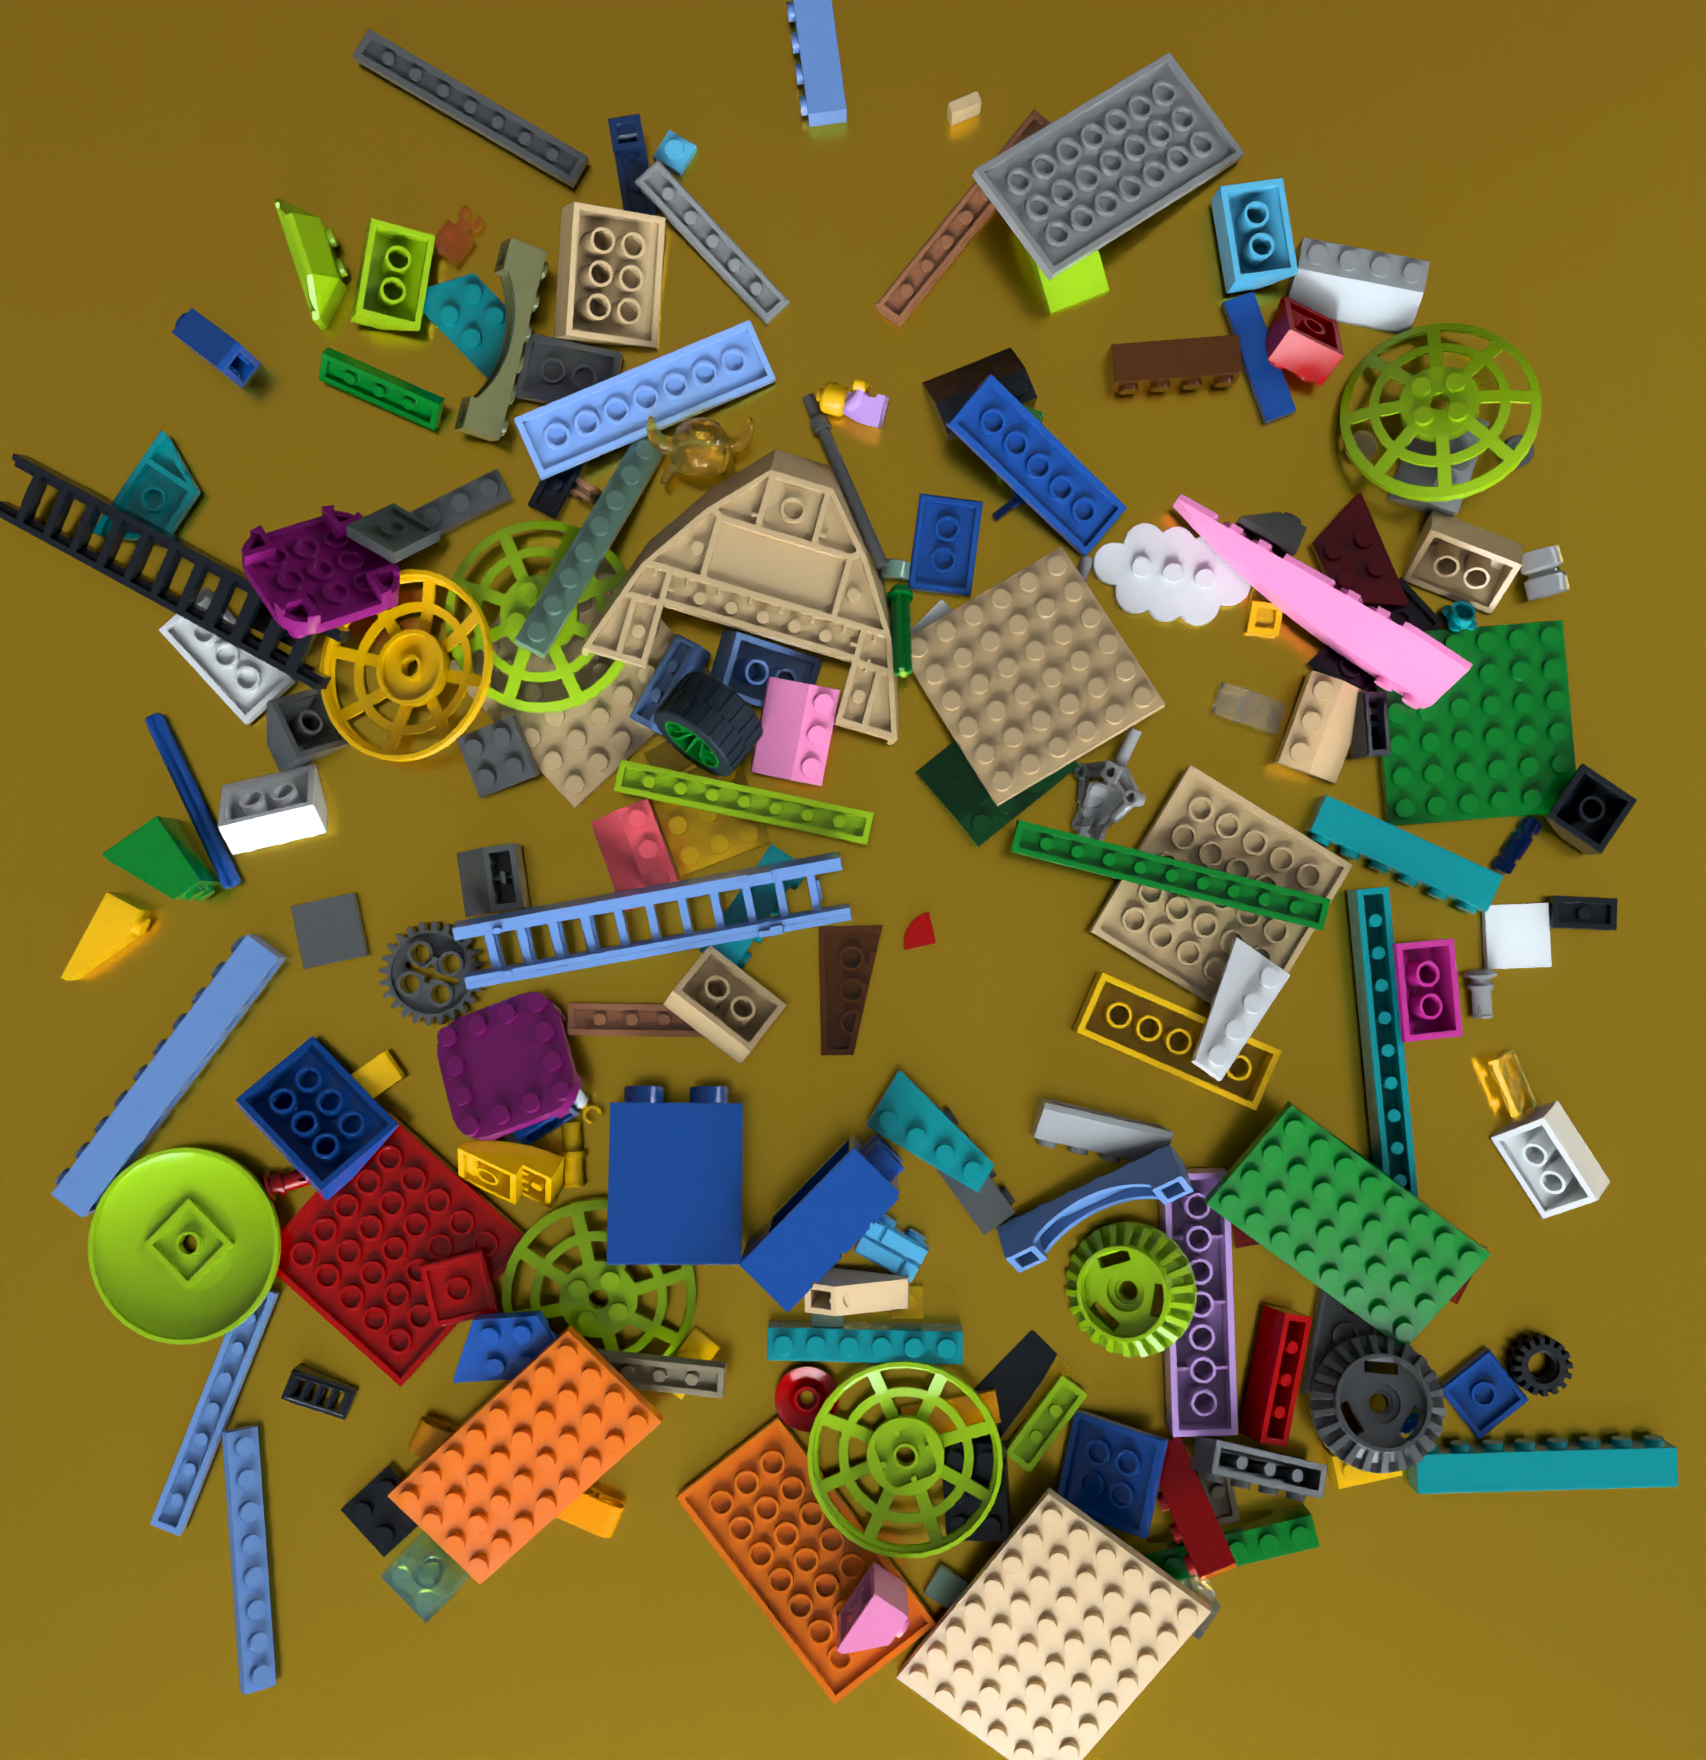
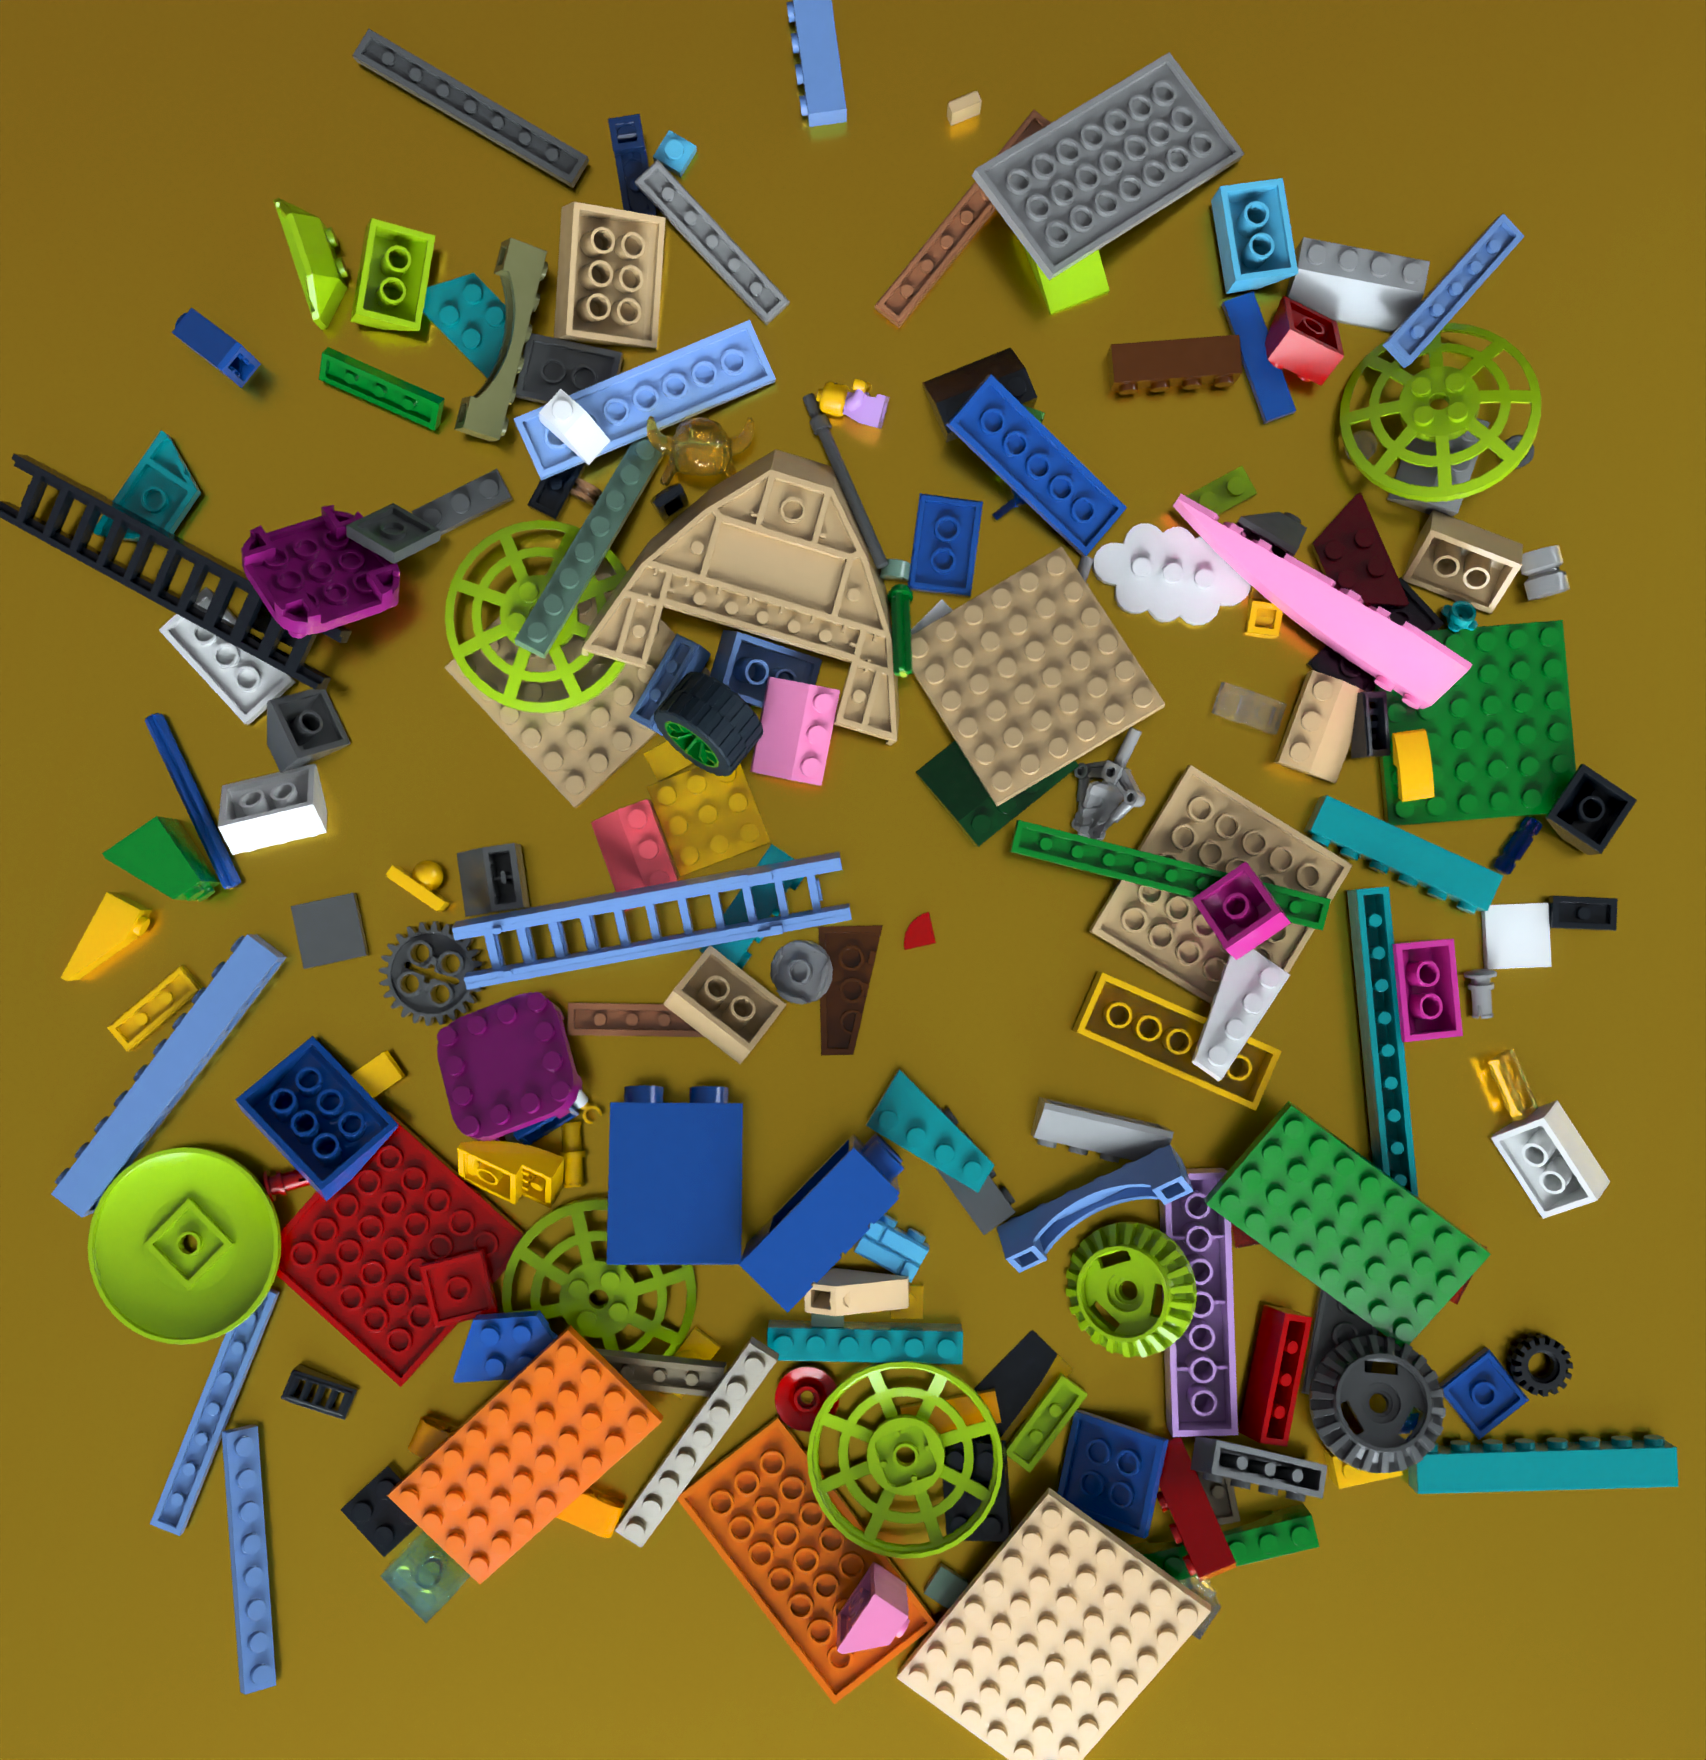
yellow dish [319,569,493,762] -> none
clear orange plate [433,205,484,268] -> none
dark grey plate [456,715,540,798] -> none
lime plate [614,759,874,845] -> none
none -> yellow tile [107,965,203,1052]
none -> yellow tile [386,860,451,912]
none -> white slope [539,389,610,465]
none -> plate [614,1336,779,1548]
none -> black slope [650,483,689,520]
none -> light grey tile [770,940,833,1004]
none -> lime plate [1186,466,1257,516]
none -> dark pink slope [1192,861,1291,960]
none -> medium blue plate [1382,213,1525,368]
none -> yellow slope [1392,729,1434,802]

